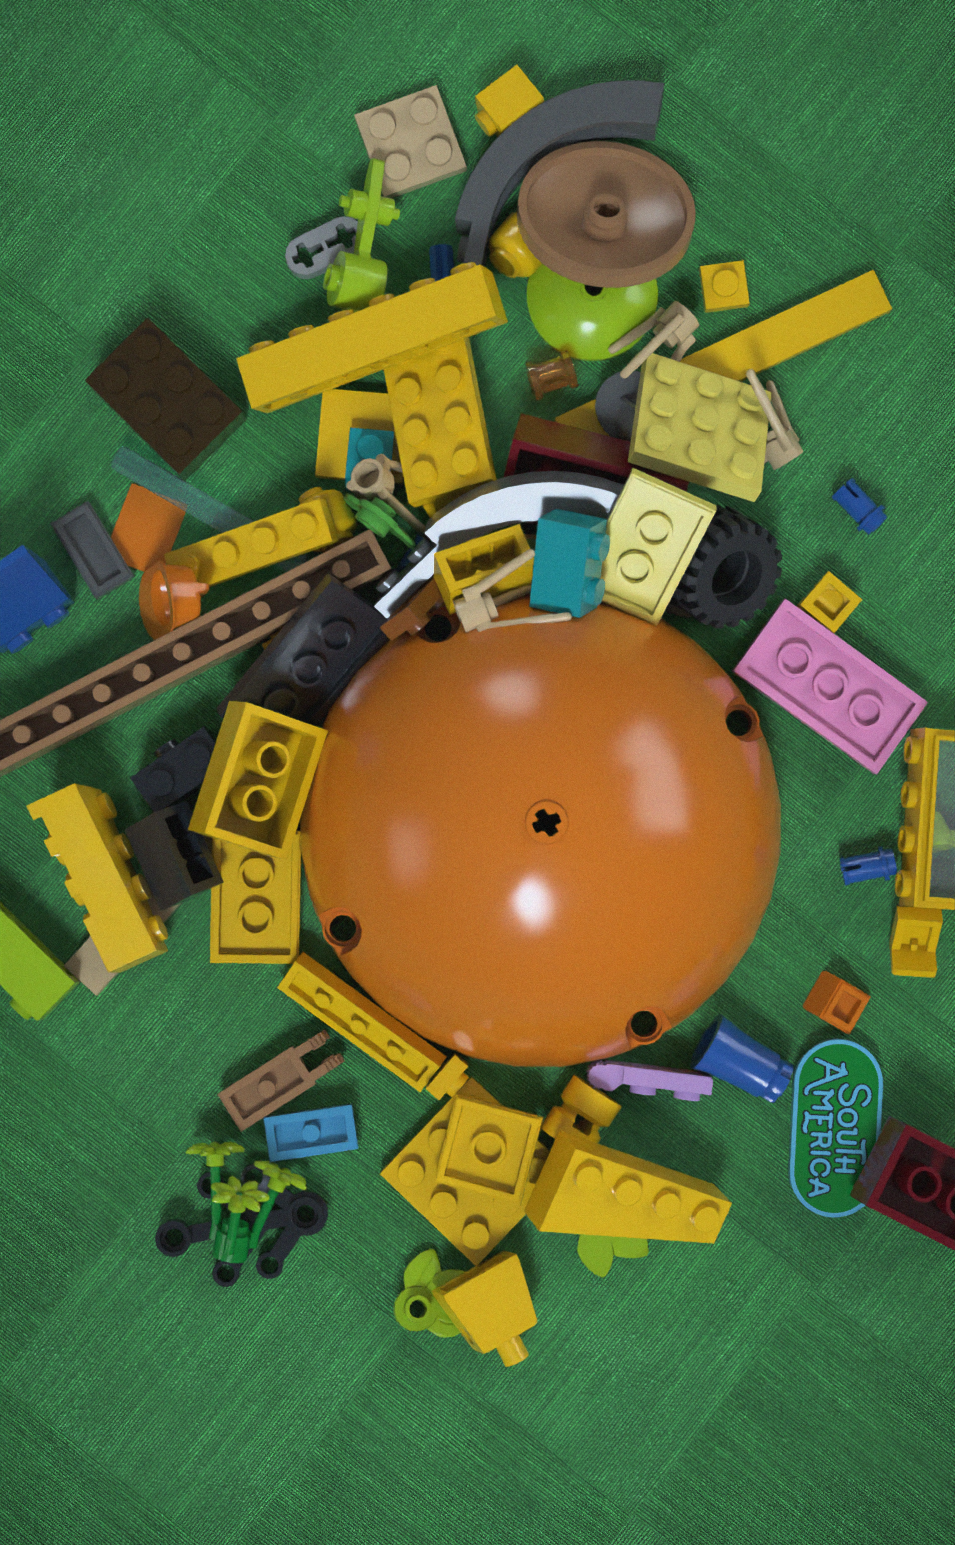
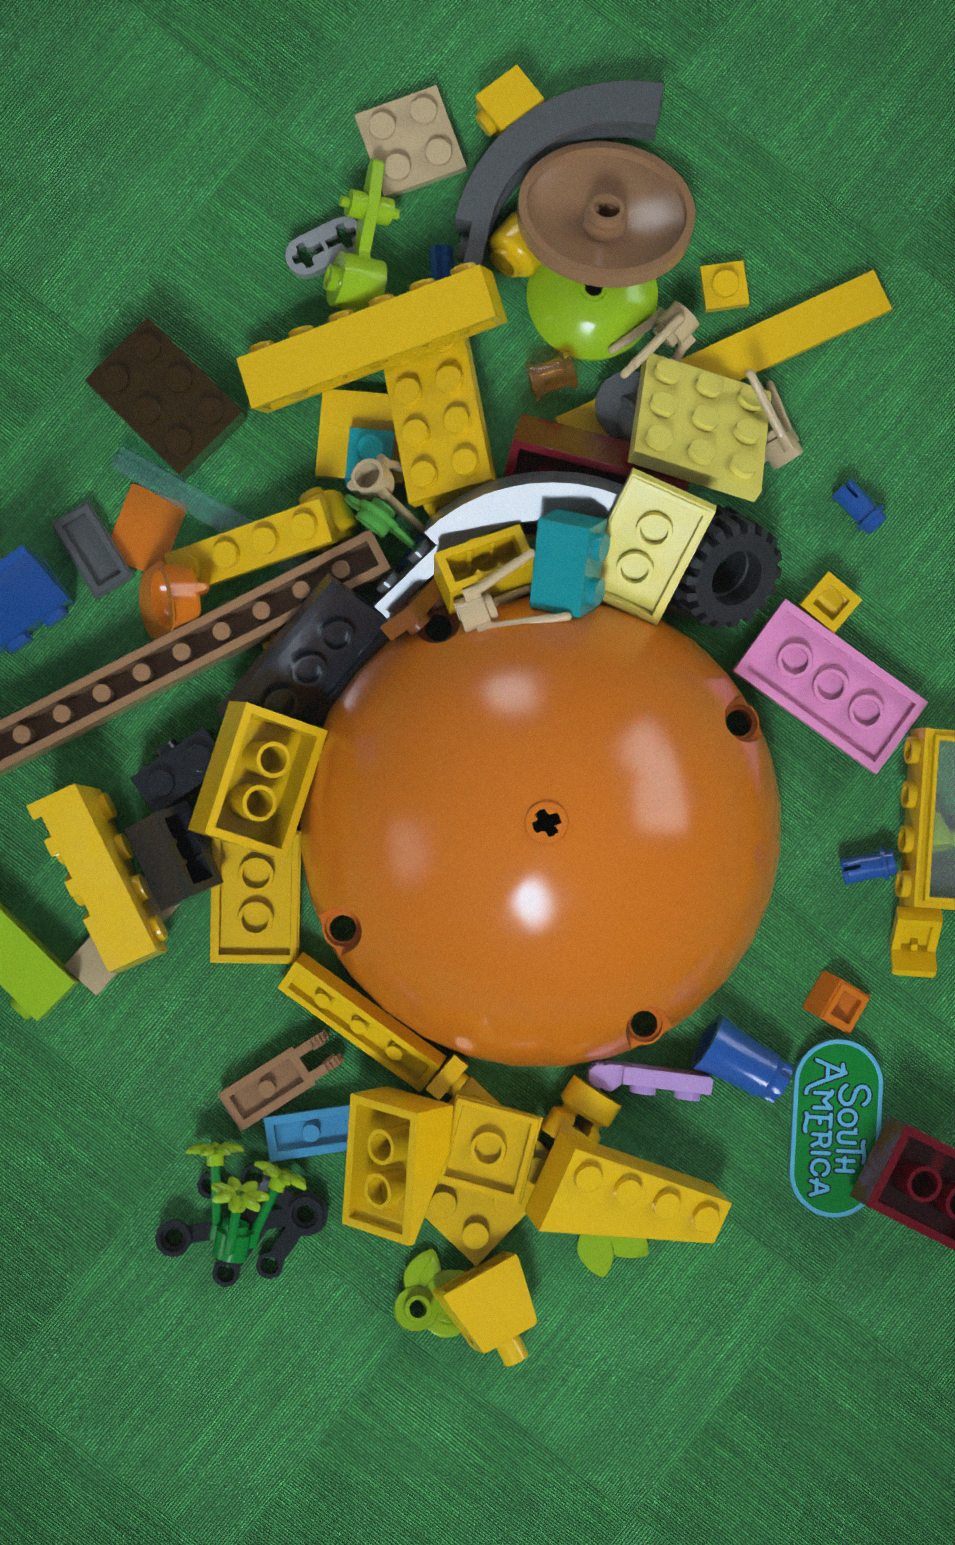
none -> yellow slope [342,1086,453,1246]

